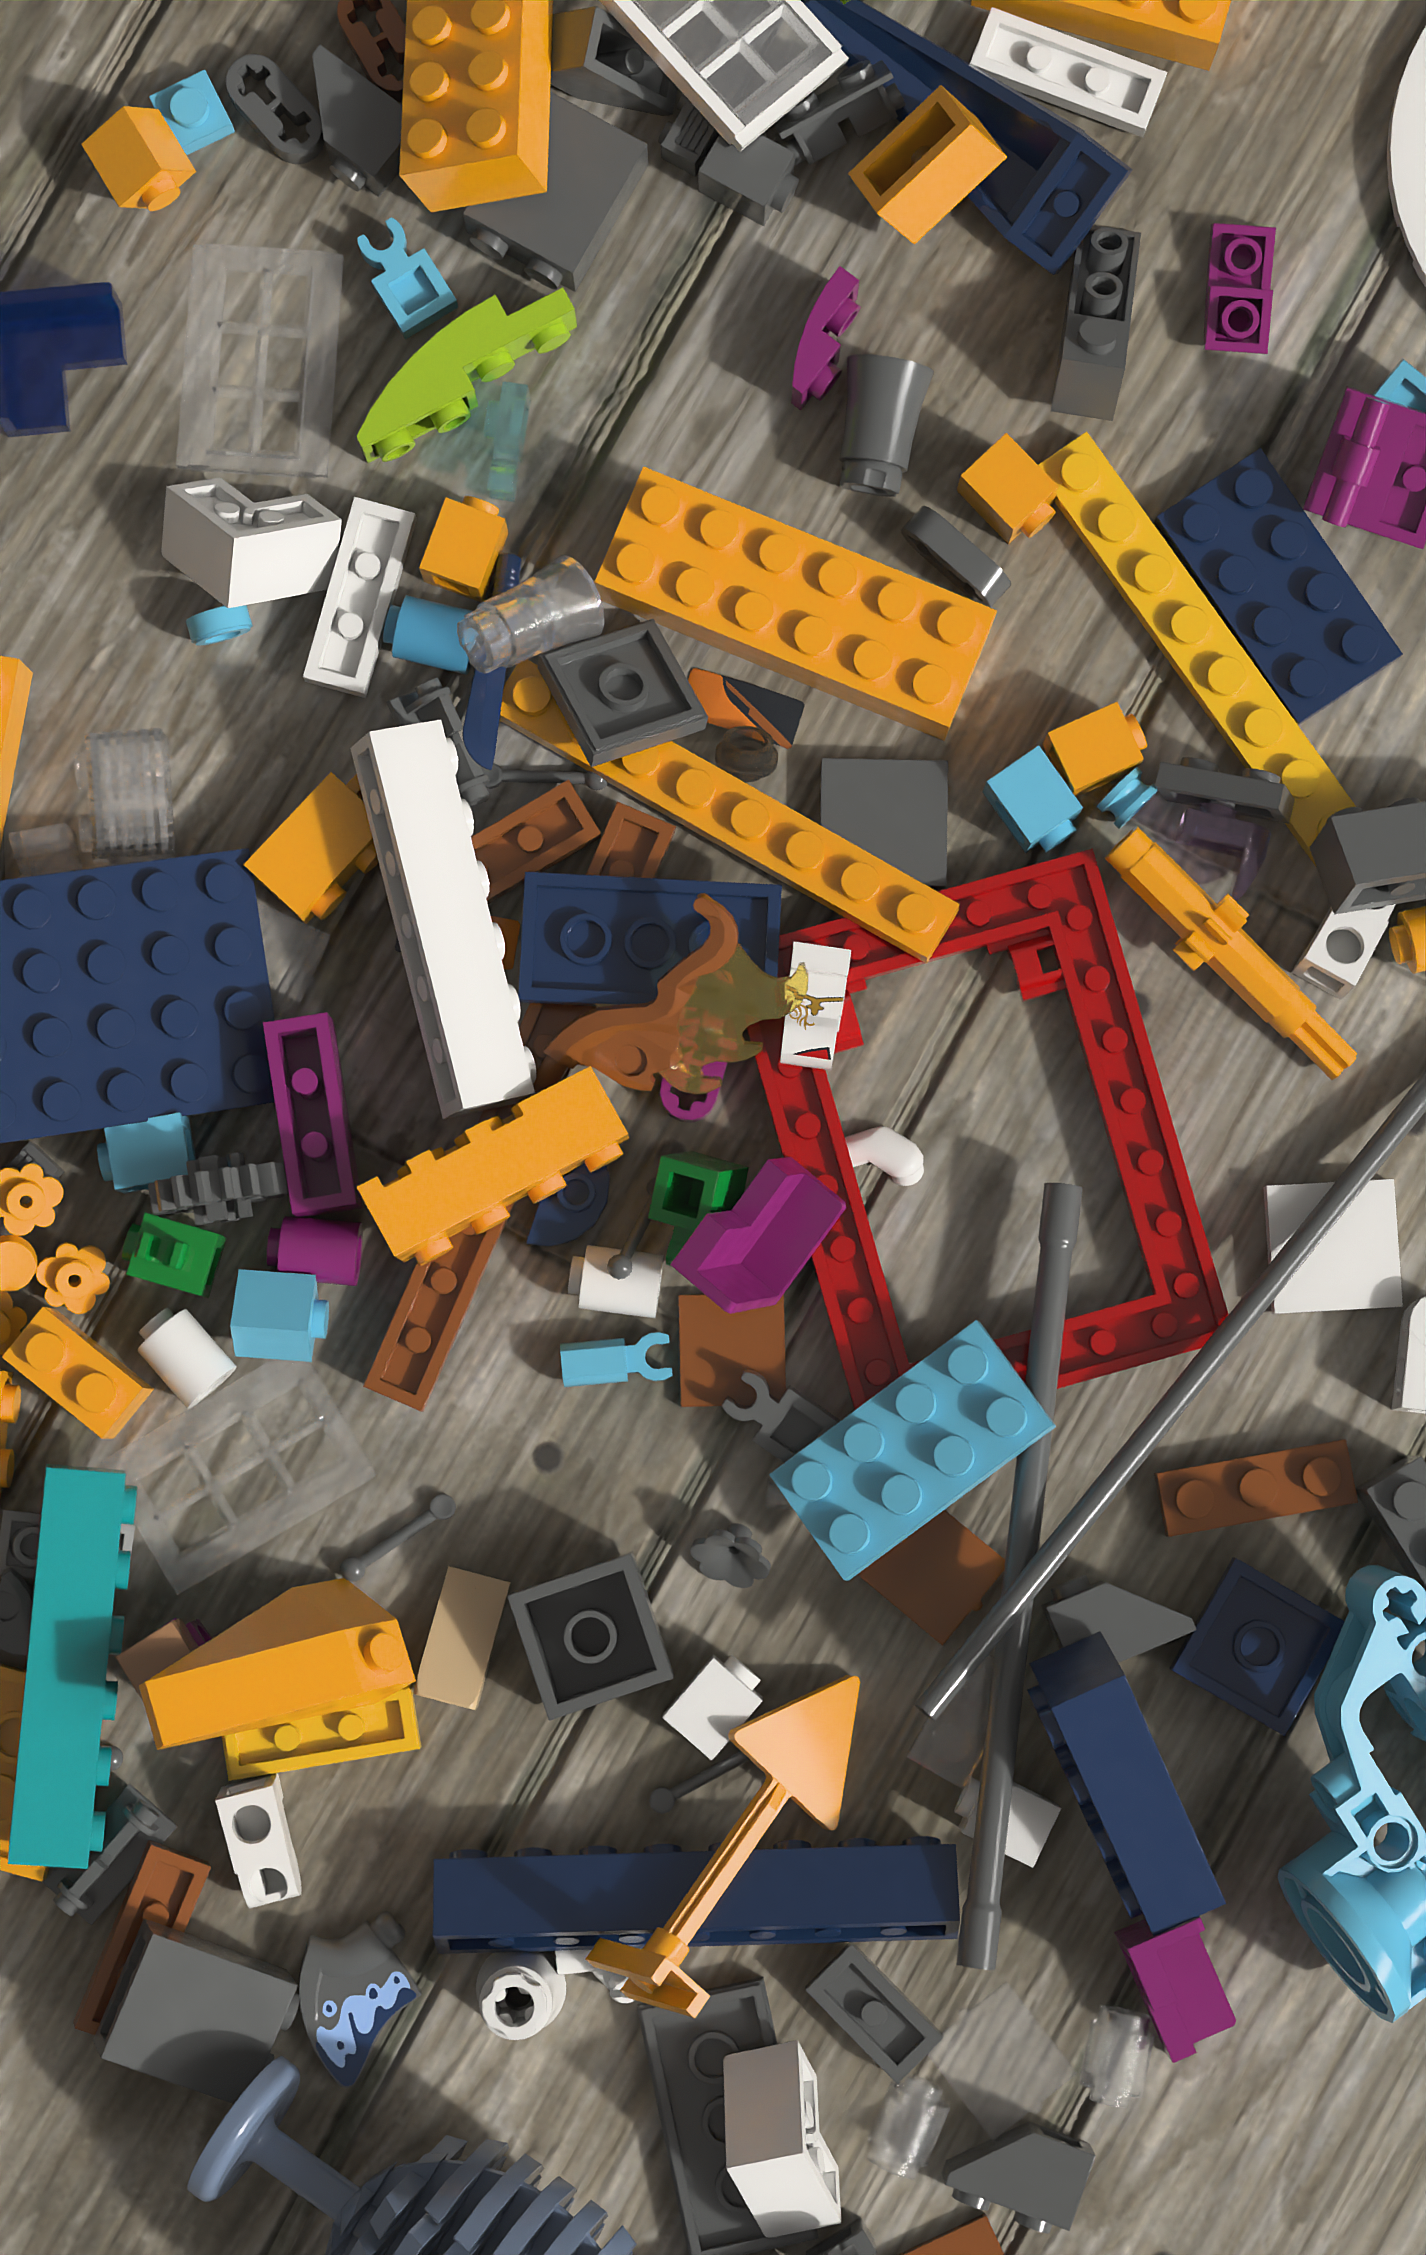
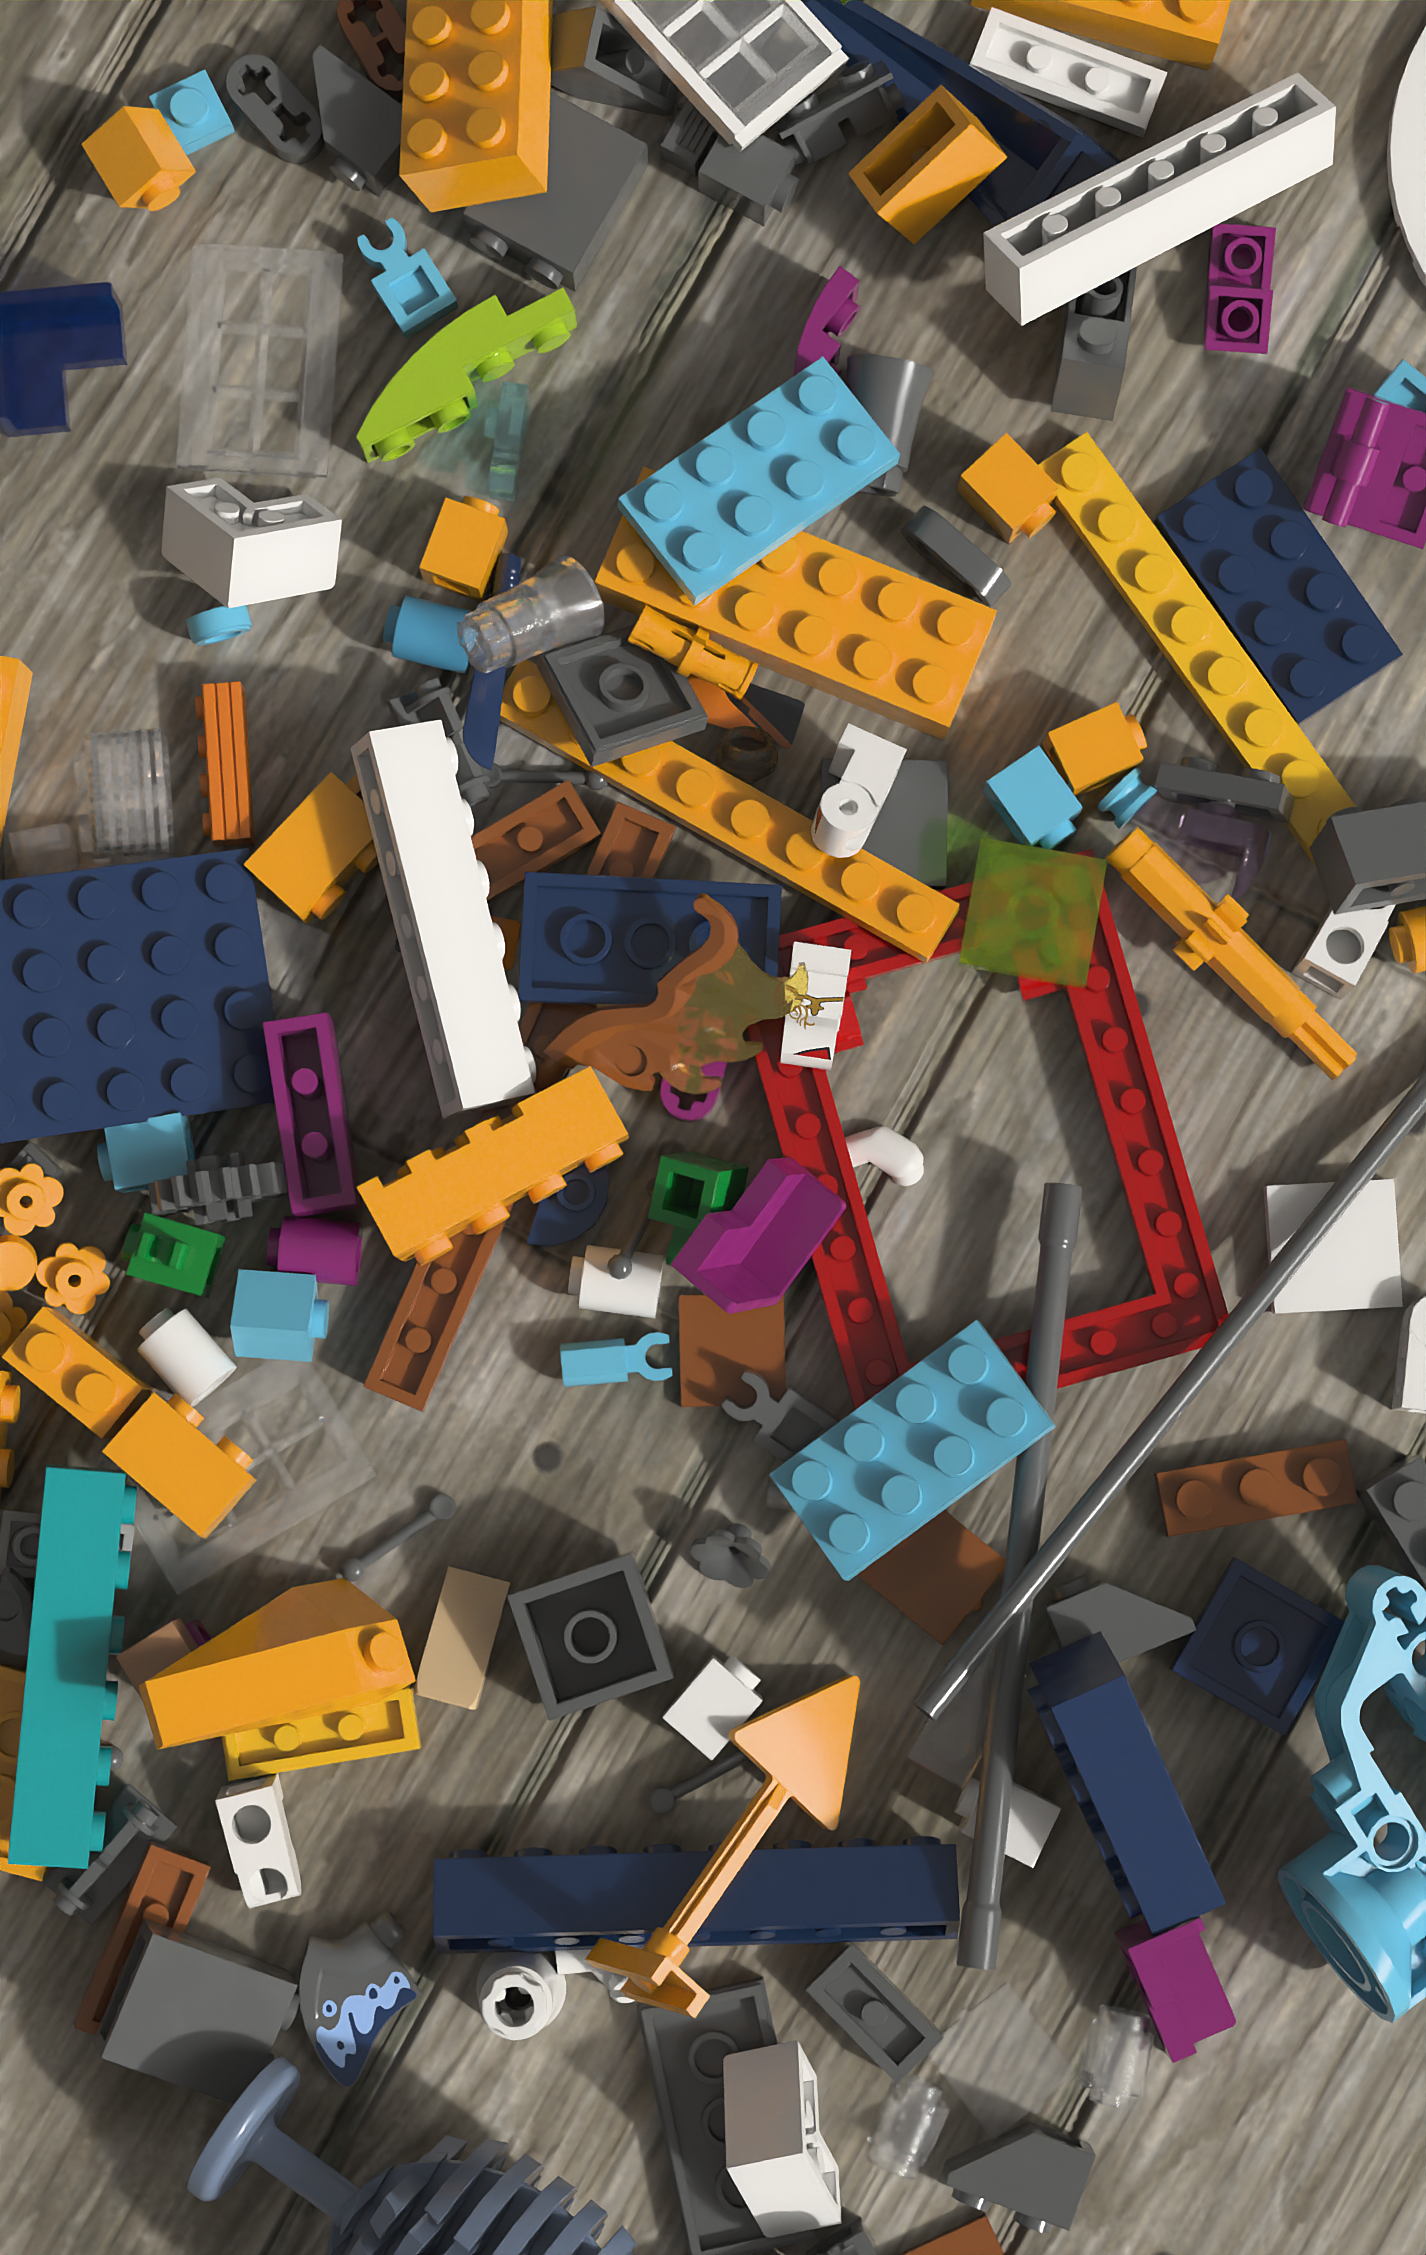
white plate [303,497,417,698] -> none
none -> light orange brick [102,1392,257,1539]
none -> orange piece [195,681,255,847]
none -> medium azure plate [617,357,900,606]
none -> light orange pin [627,605,759,700]
none -> white leg [811,723,907,858]
none -> clear neon green plate [958,837,1108,988]
none -> white brick [983,72,1336,326]

